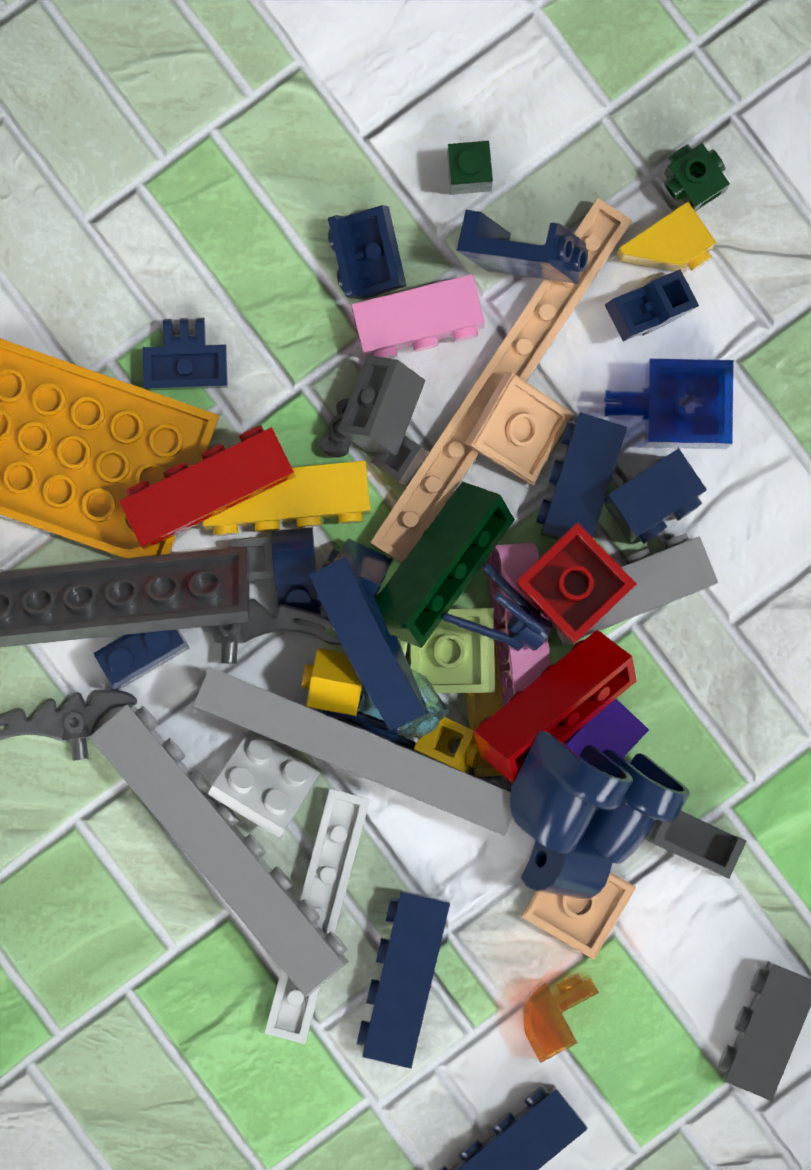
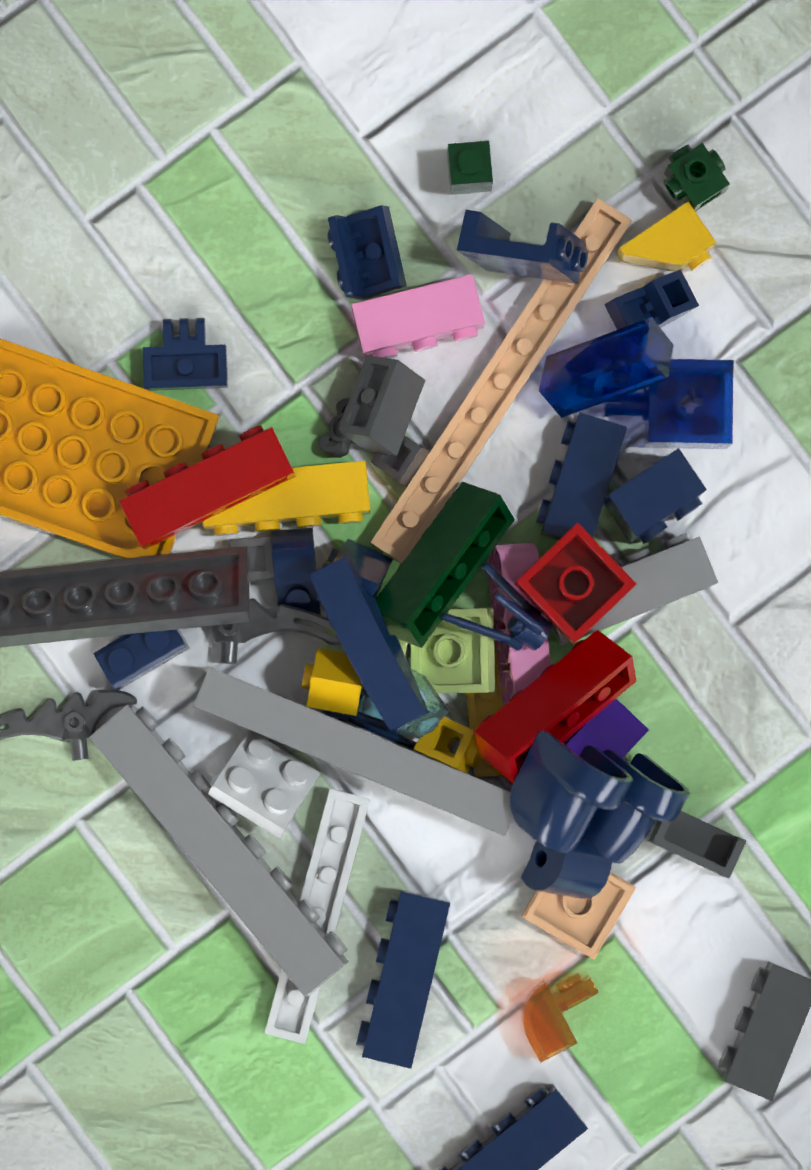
light nougat plate [465,371,574,486] -> none
none -> clear blue brick [539,317,674,418]

